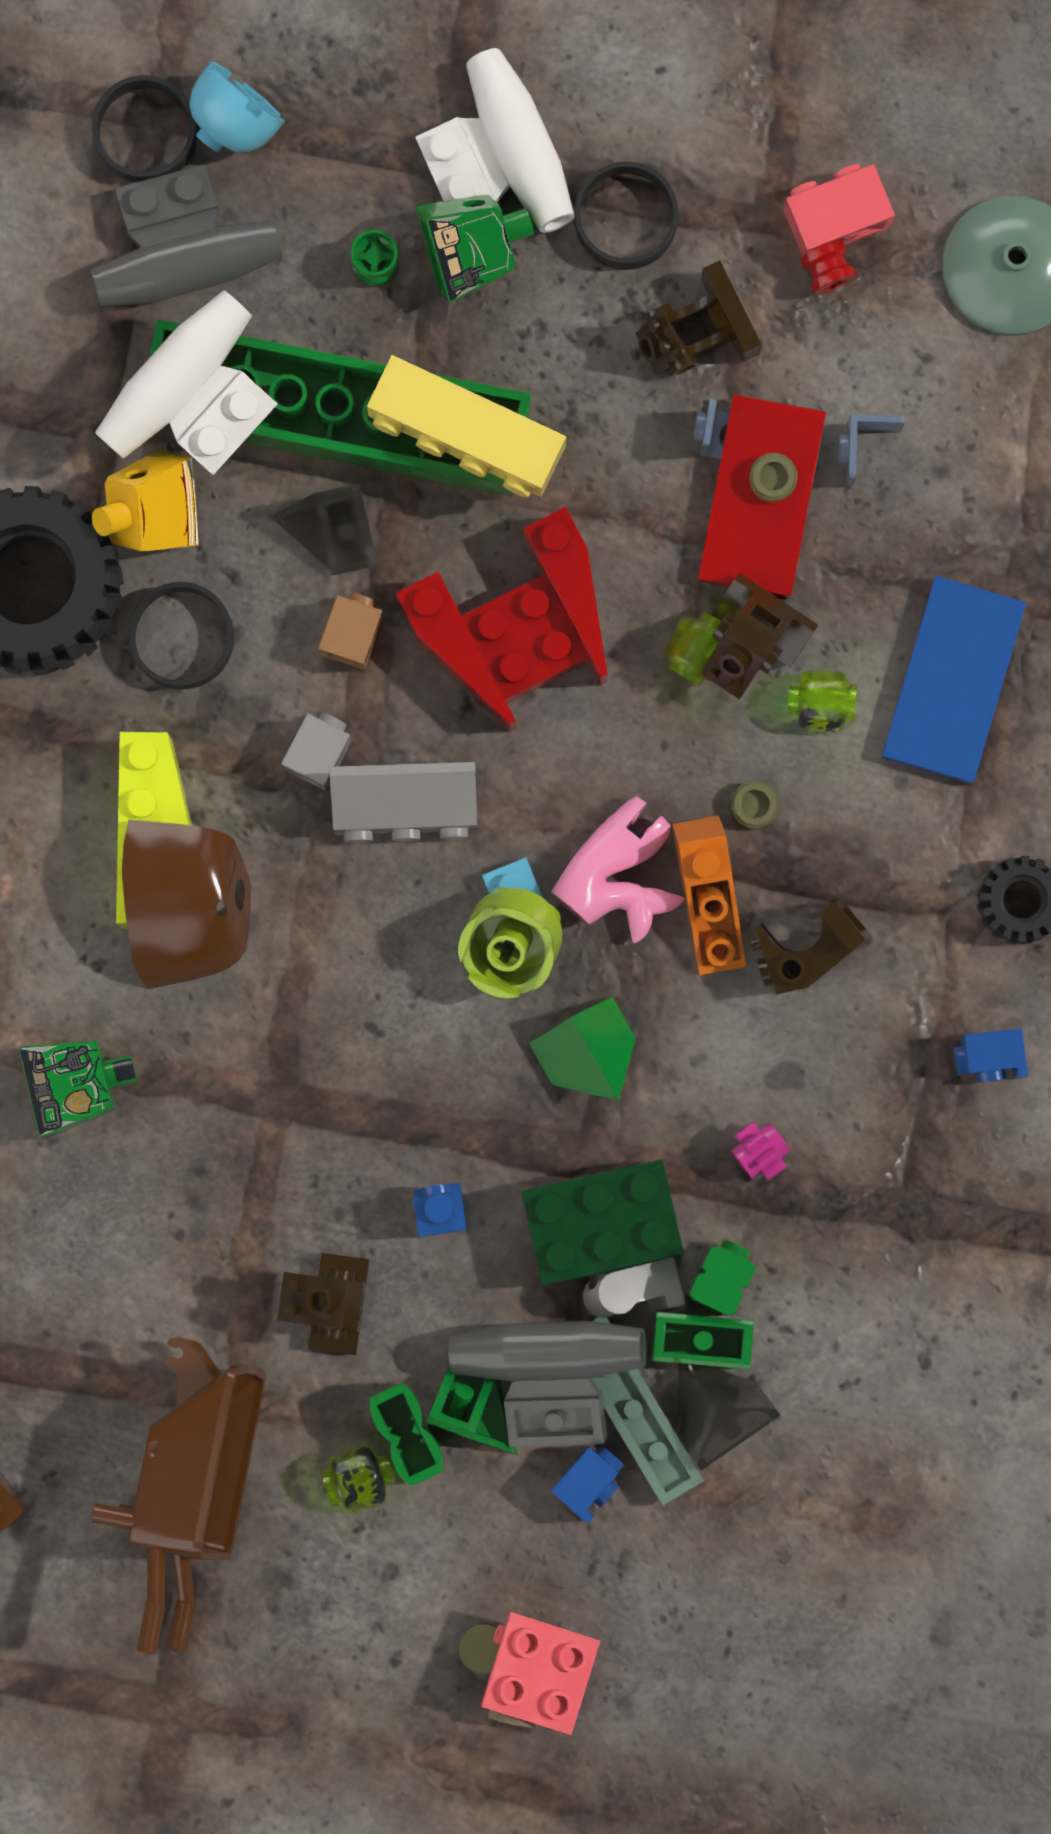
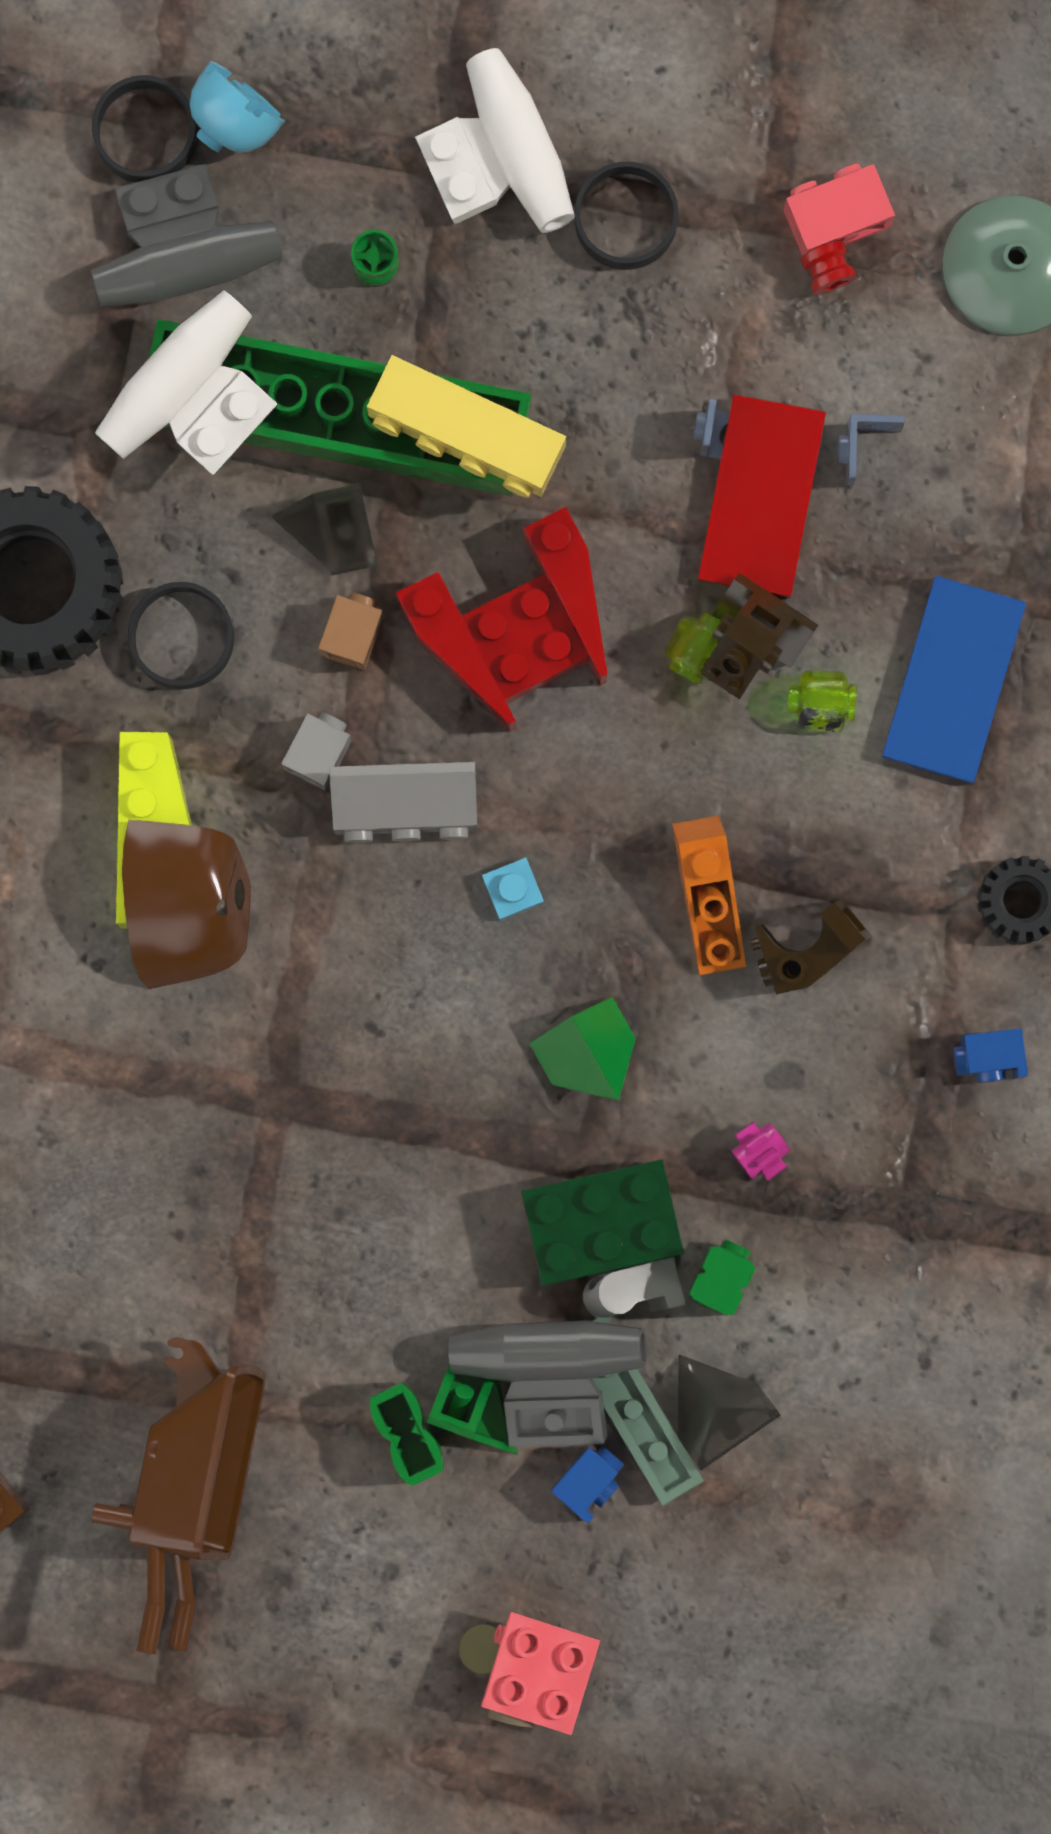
torso [19,1041,138,1139] -> none
yellow torso [92,449,199,551] -> none
dark brown tile [277,1253,370,1355] -> none
clear neon green head [321,1444,396,1515] -> none
blue brick [413,1183,467,1237] -> none
green torso [415,195,534,303] -> none
lime brick [458,887,562,999] -> none
bright pink piece [550,795,685,943] -> none
dark brown tile [636,260,761,376] -> none
green brick [651,1312,754,1369] -> none
olive tile [731,781,779,830] -> none
olive tile [749,453,798,503] -> none

